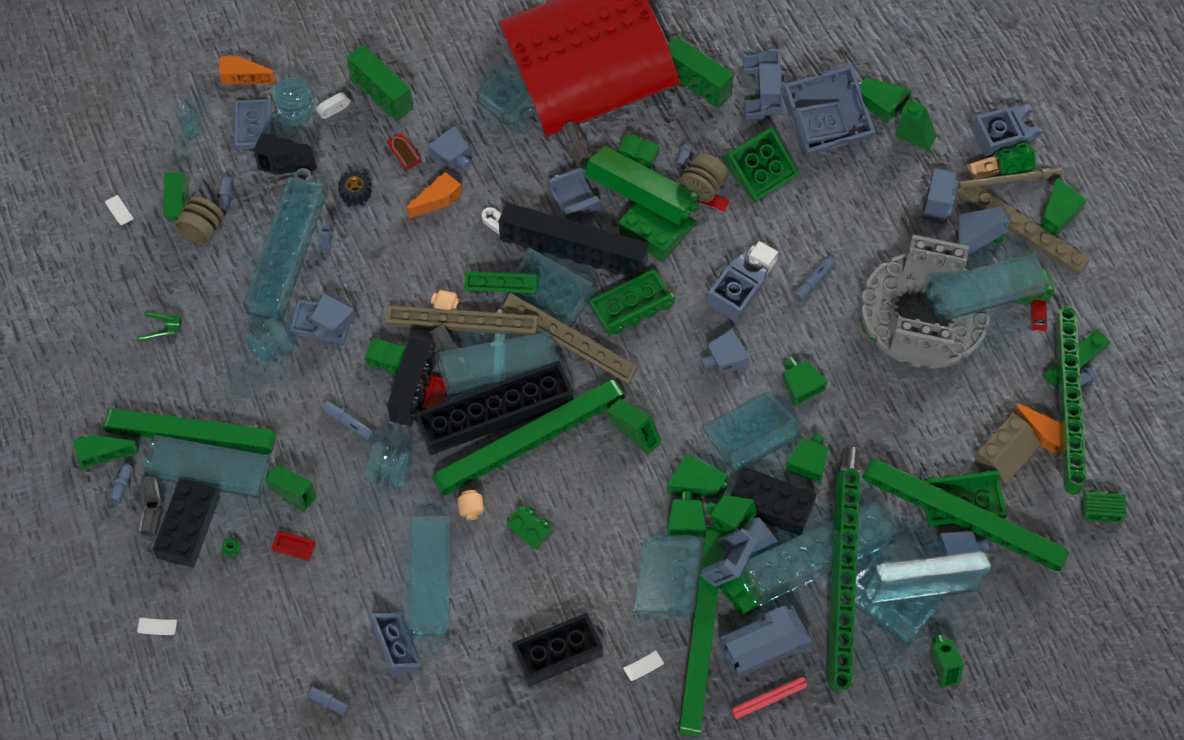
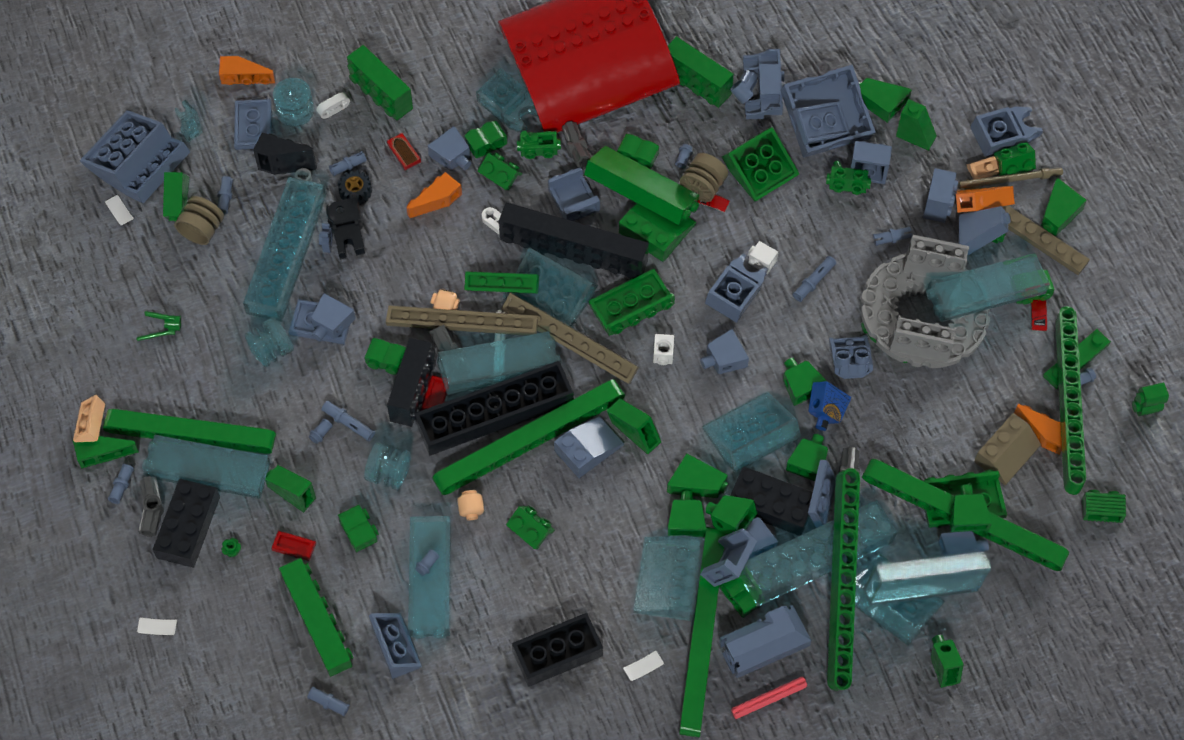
none -> light nougat slope [73,395,105,442]
none -> sand blue slope [80,110,190,204]
none -> green brick [279,558,353,677]
none -> sand blue pin [309,419,333,444]
none -> black piece [326,192,365,260]
none -> sand blue pin [329,151,367,176]
none -> green brick [338,505,379,552]
none -> sand blue pin [415,549,440,576]
none -> green brick [464,121,507,158]
none -> green bracket [477,152,523,191]
none -> green brick [517,131,561,159]
none -> sand blue slope [554,416,624,478]
none -> white brick [653,334,674,365]
none -> sand blue piece [730,71,758,104]
none -> blue torso [808,381,851,431]
none -> sand blue tile [808,460,836,531]
none -> green brick [826,161,871,195]
none -> sand blue slope [829,335,873,379]
none -> sand blue brick [850,141,892,184]
none -> sand blue pin [873,226,912,246]
none -> green torso [950,484,992,532]
none -> orange slope [956,186,1015,213]
none -> green brick [1132,382,1169,416]

